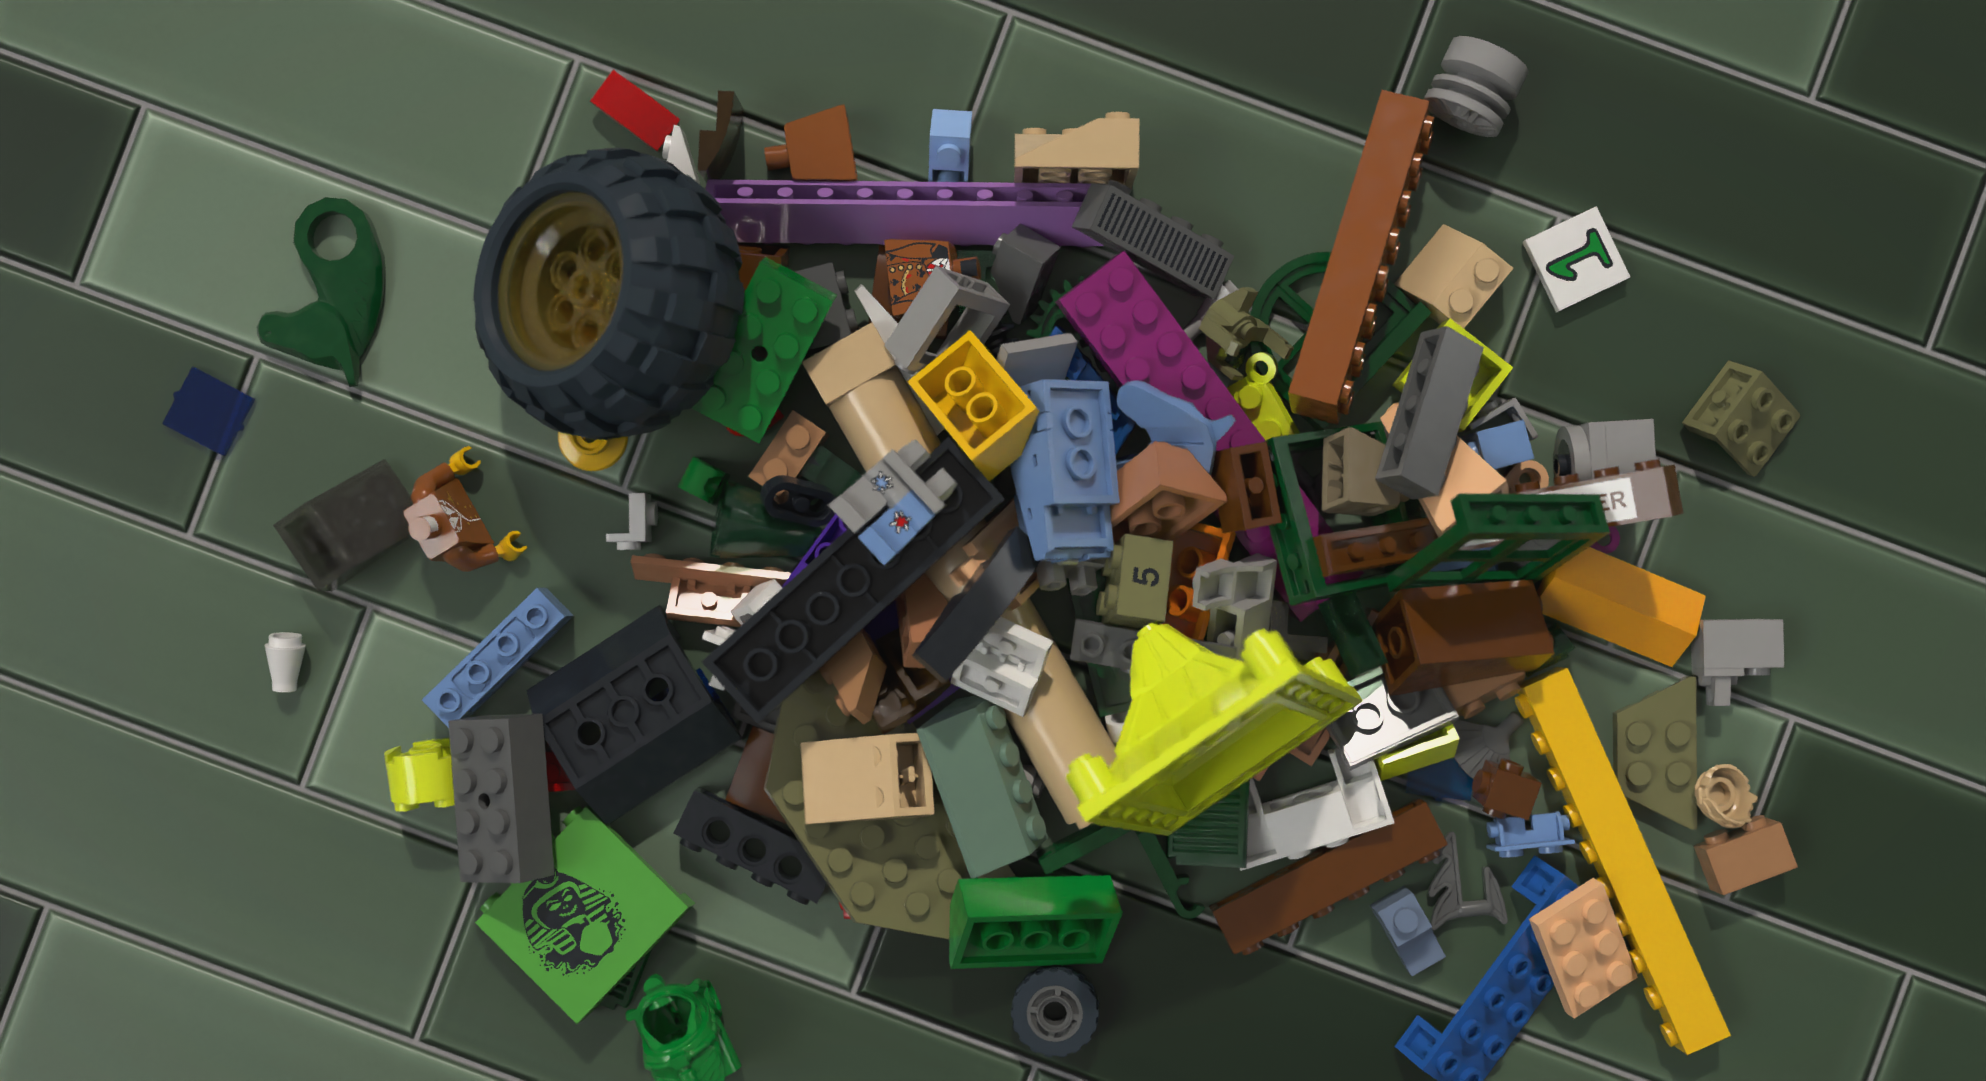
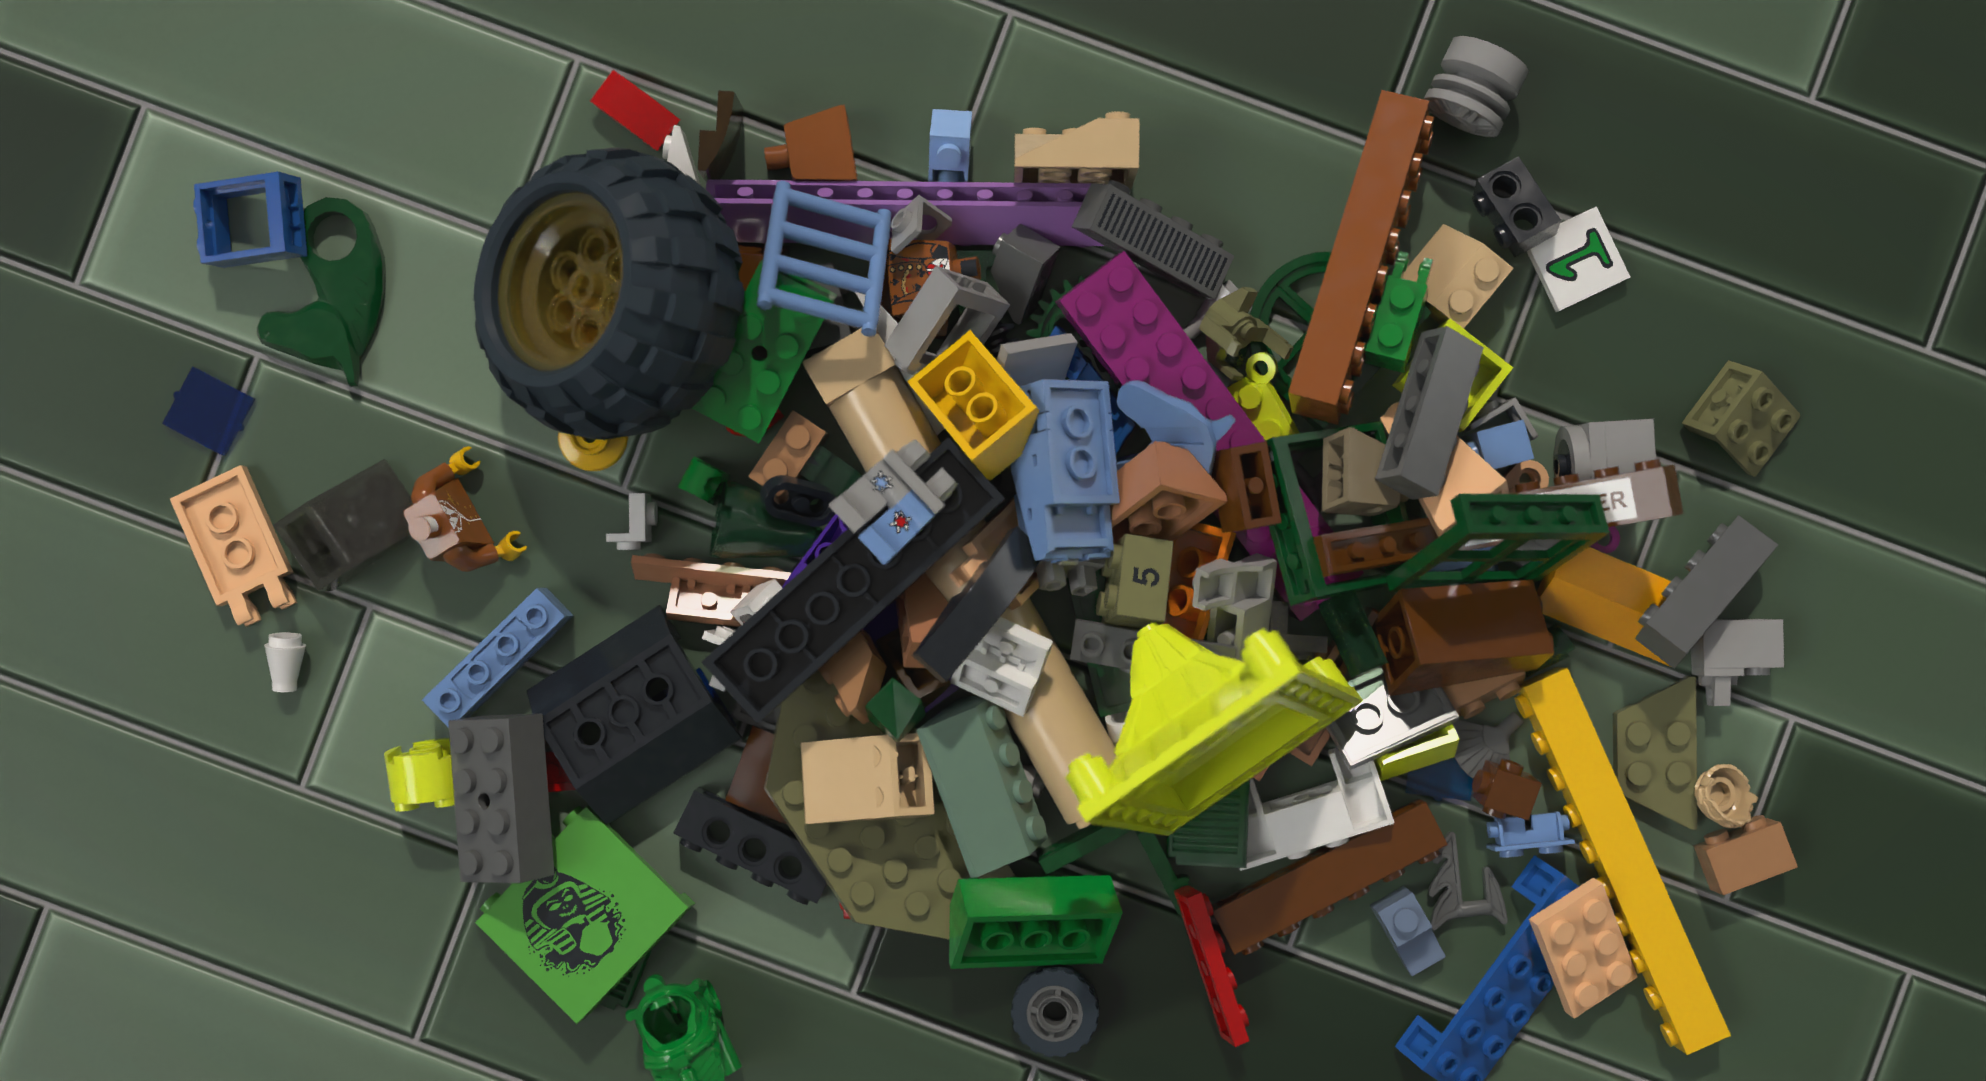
none -> light nougat tile [170,465,297,627]
none -> blue window [193,171,307,268]
none -> medium blue bar [757,181,892,337]
none -> dark green slope [865,678,926,743]
none -> light grey bracket [891,195,952,254]
none -> red plate [1174,885,1249,1047]
none -> green hinge [1365,251,1433,373]
none -> black brick [1472,156,1561,257]
none -> dark grey brick [1635,515,1778,669]

